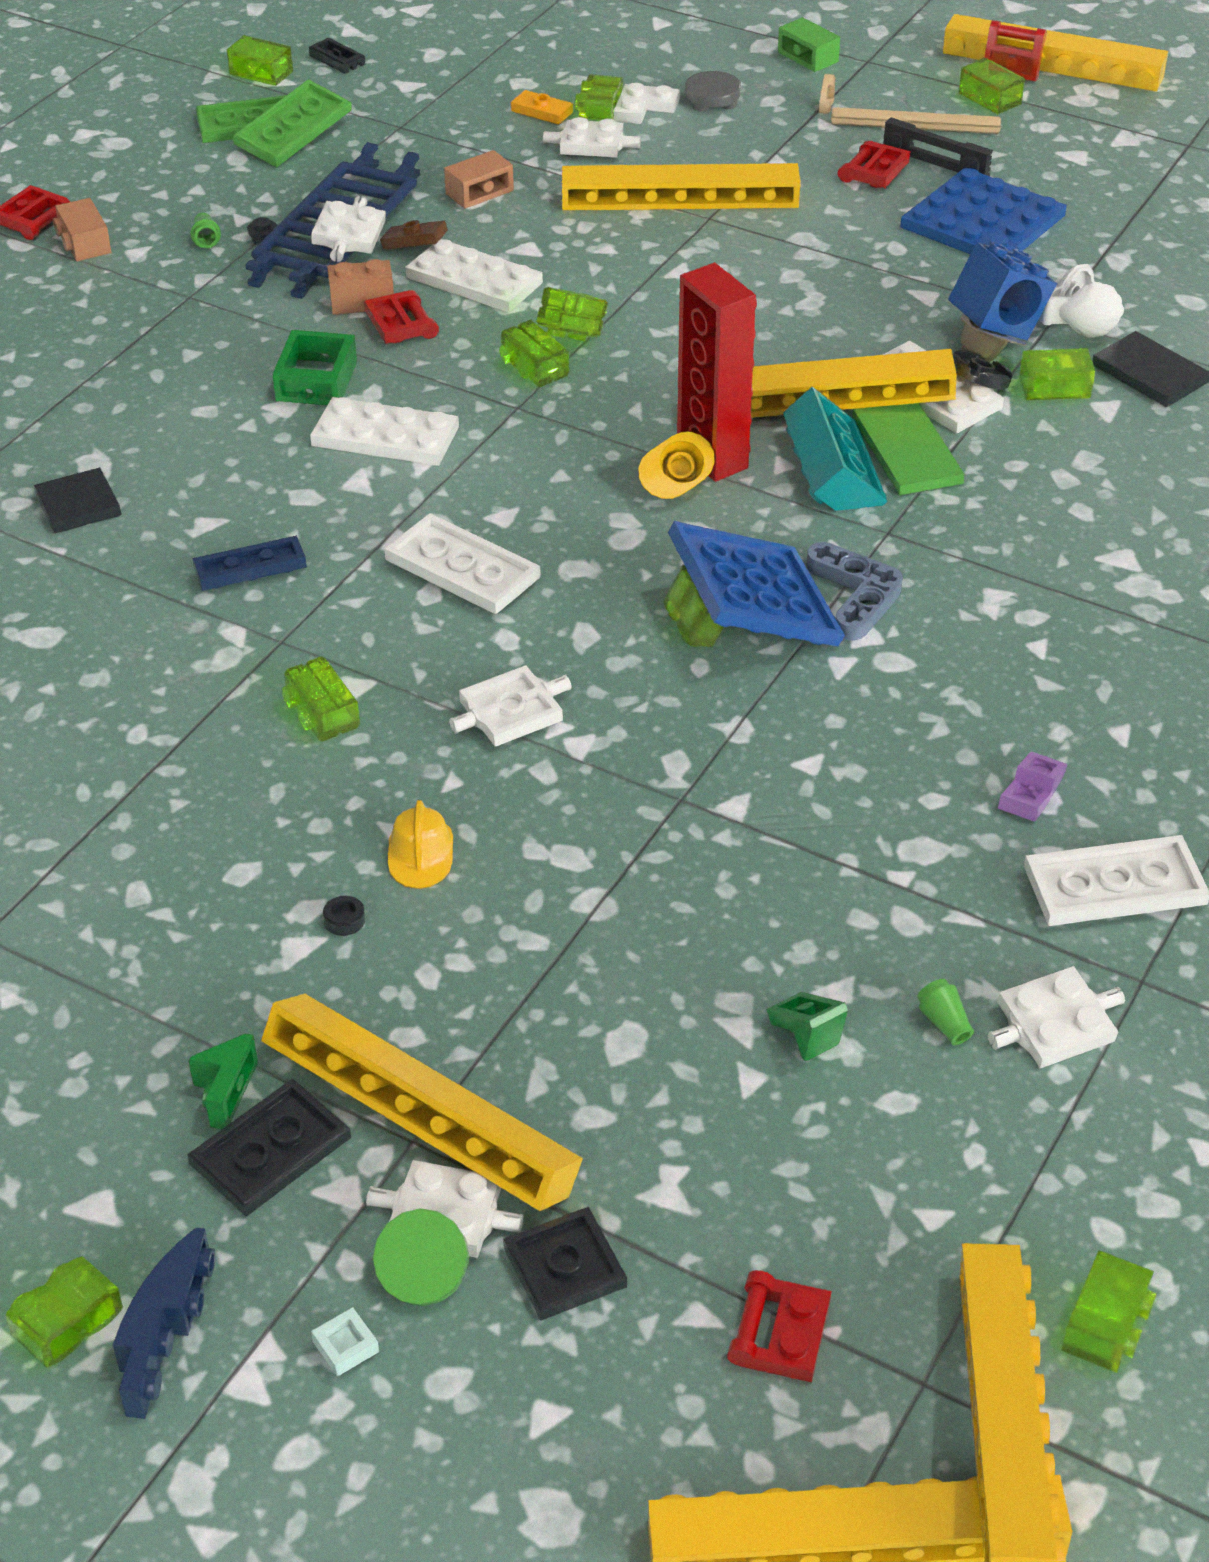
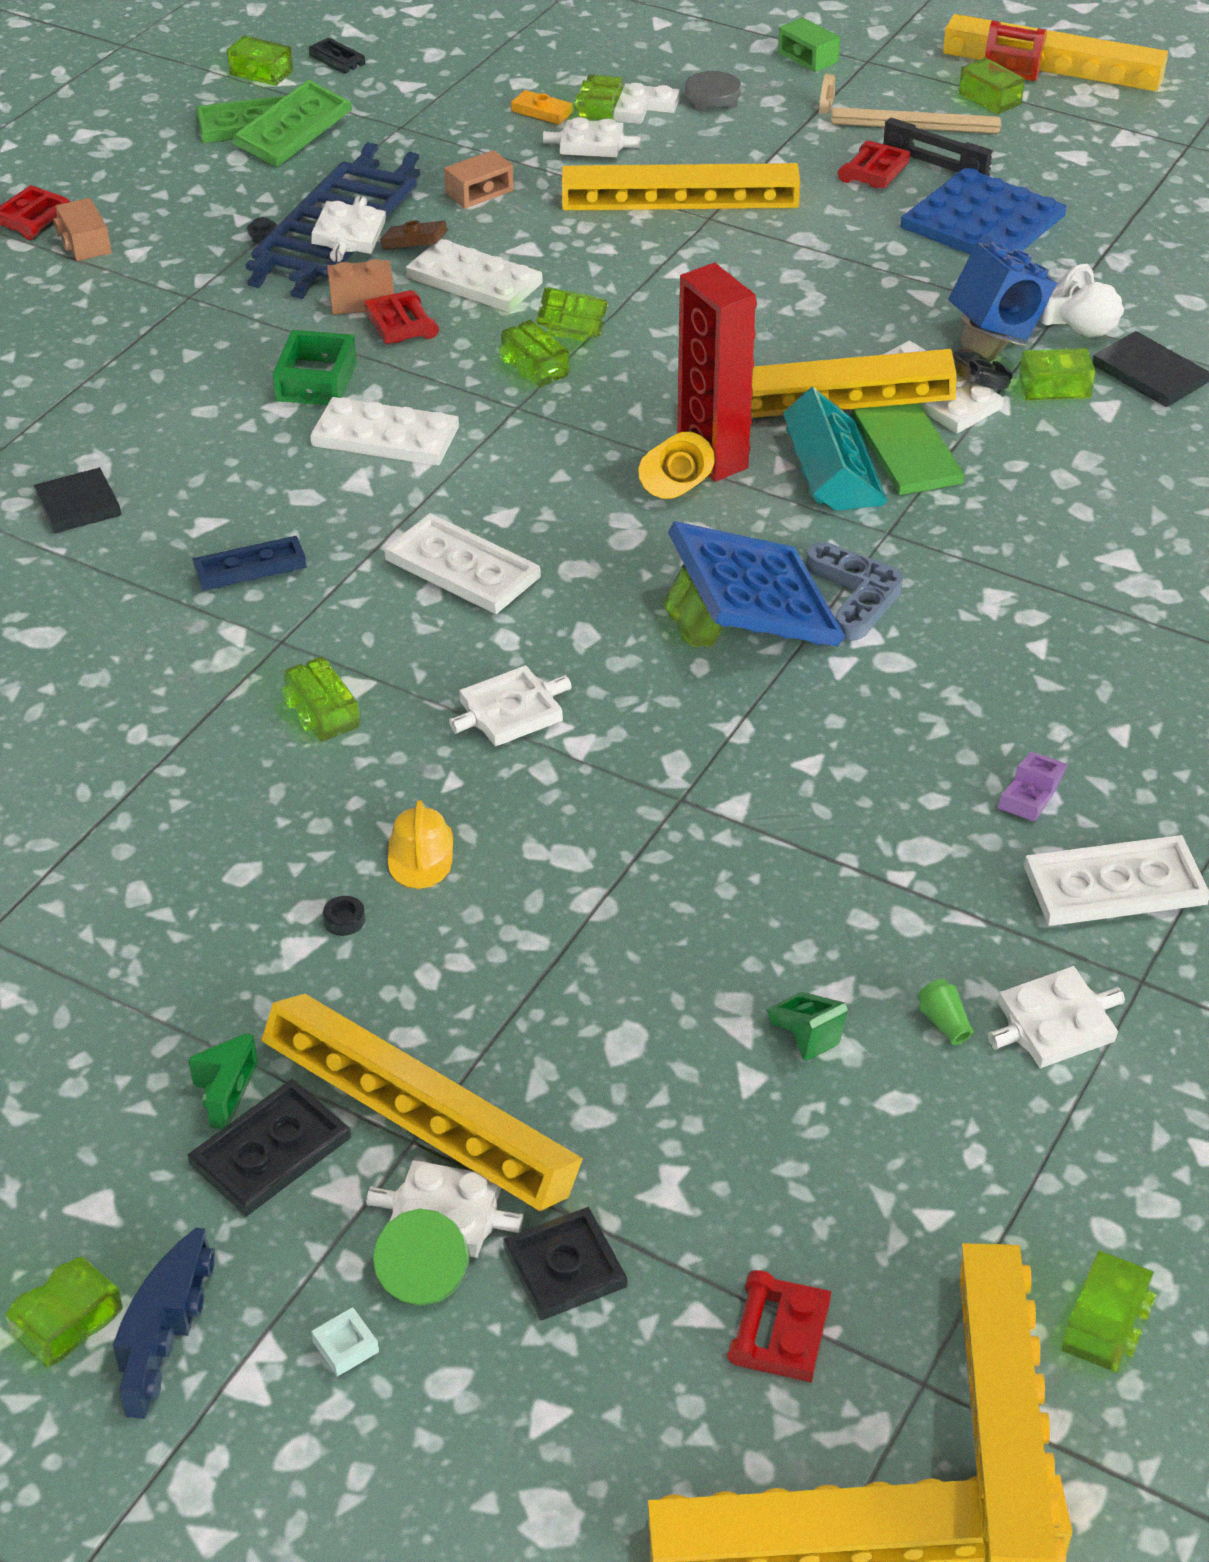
bright green cone [191,212,221,248] -> none

